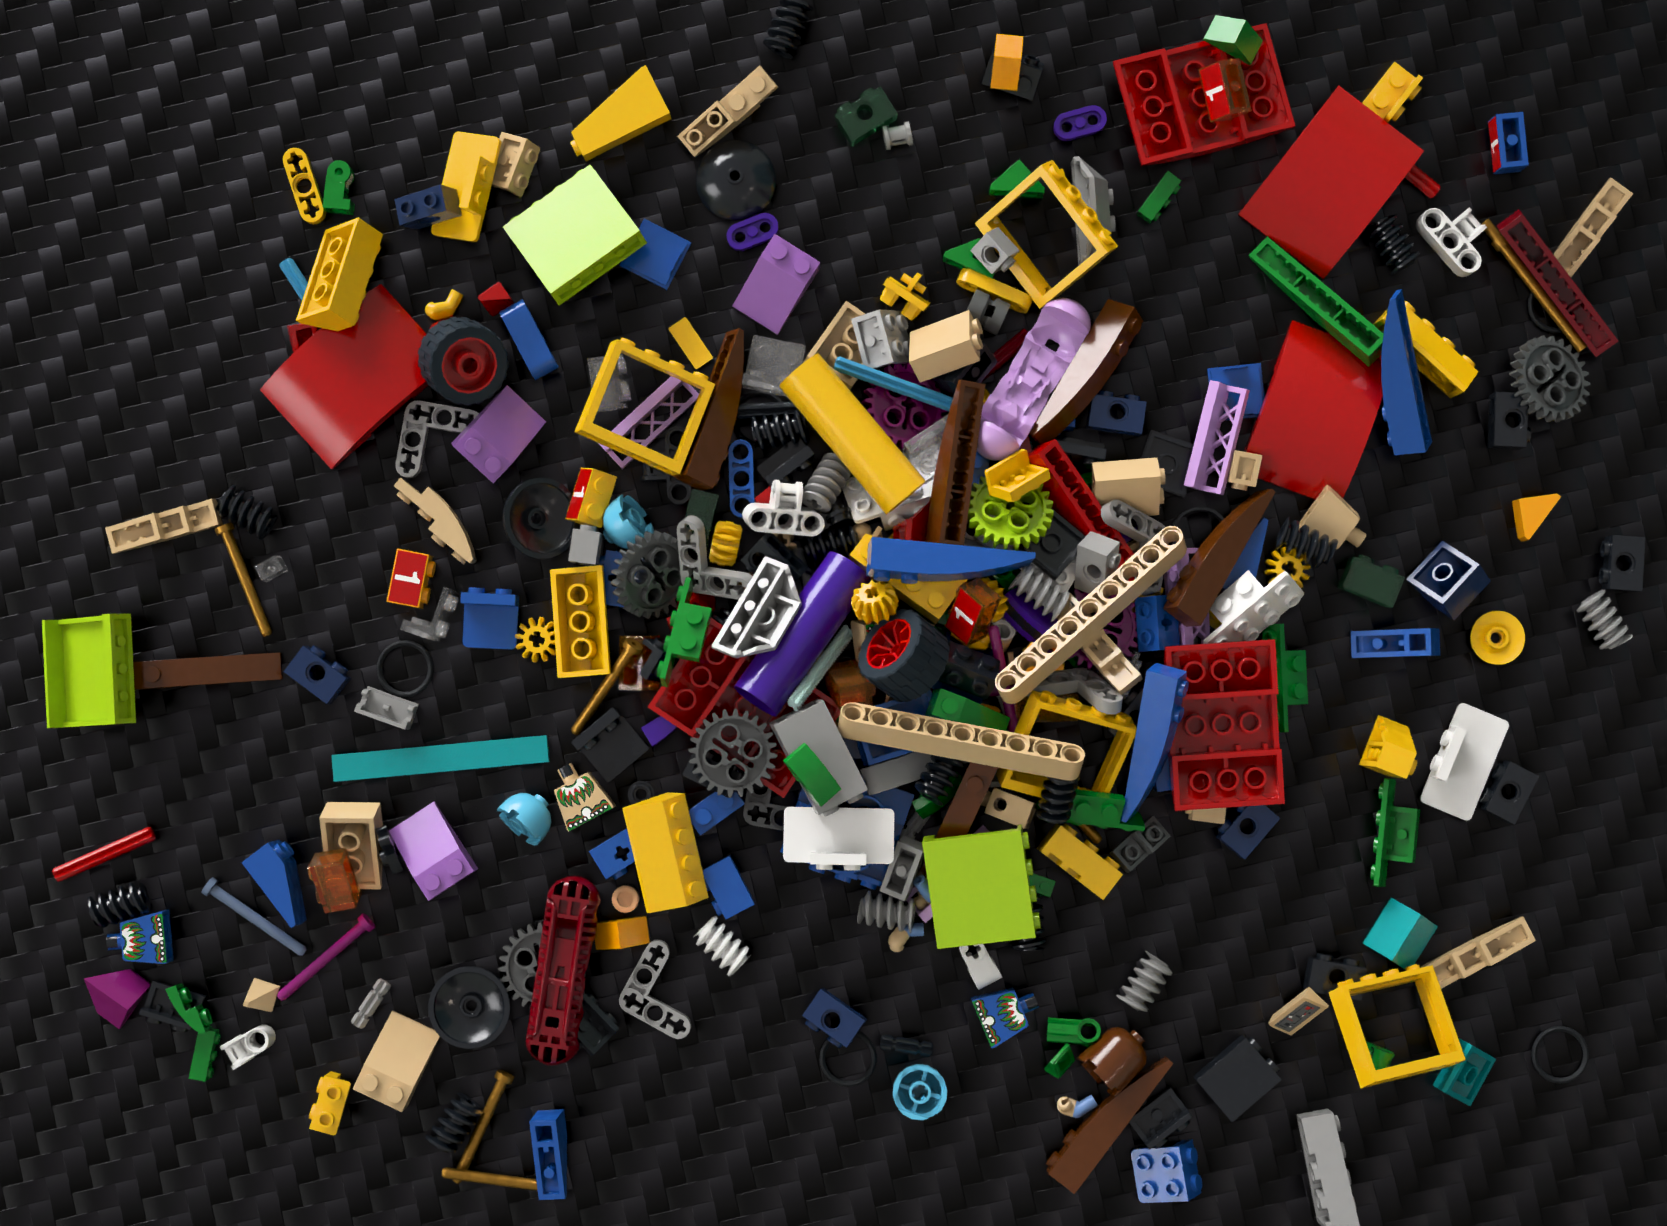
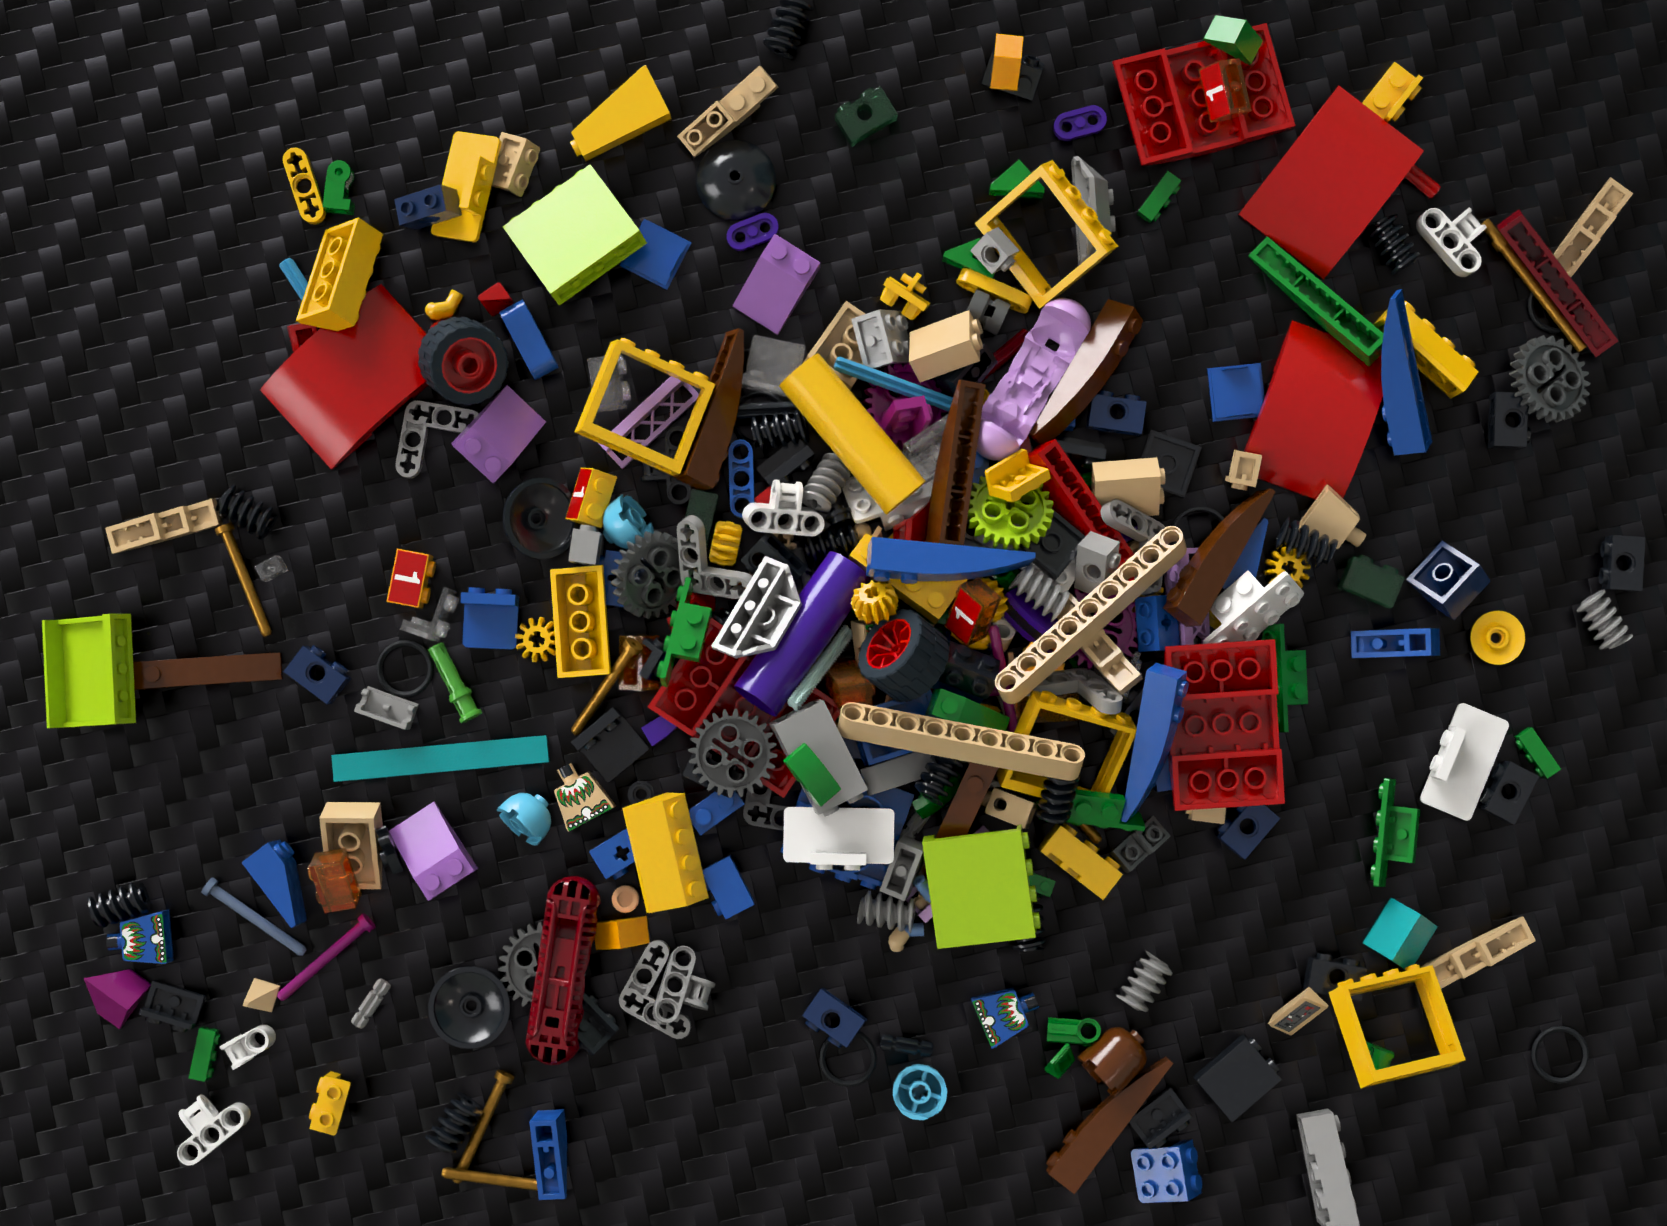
red axle [52,827,156,882] -> none
green slope [165,983,212,1034] -> none
tan slope [353,1011,440,1112] -> none
tan slope [394,478,477,564] -> none
yellow sticker [669,317,713,369] -> none
white piece [693,916,751,976] -> none
light grey bush [882,121,913,150] -> none
white piece [959,944,1003,990] -> none
arm [1057,1094,1098,1118] -> none
lavender fence [1184,380,1250,495] -> none
yellow wedge [1359,715,1417,779] -> none
teal slope [1433,1038,1496,1106] -> none
blue brick [1488,112,1529,174] -> none
light orange slope [1512,493,1561,542] -> none
none -> white piece [177,1094,251,1166]
none -> bright green pin [428,642,482,723]
none -> light grey piece [652,946,715,1025]
none -> magenta bracket [881,395,933,441]
none -> green piece [1514,727,1561,779]

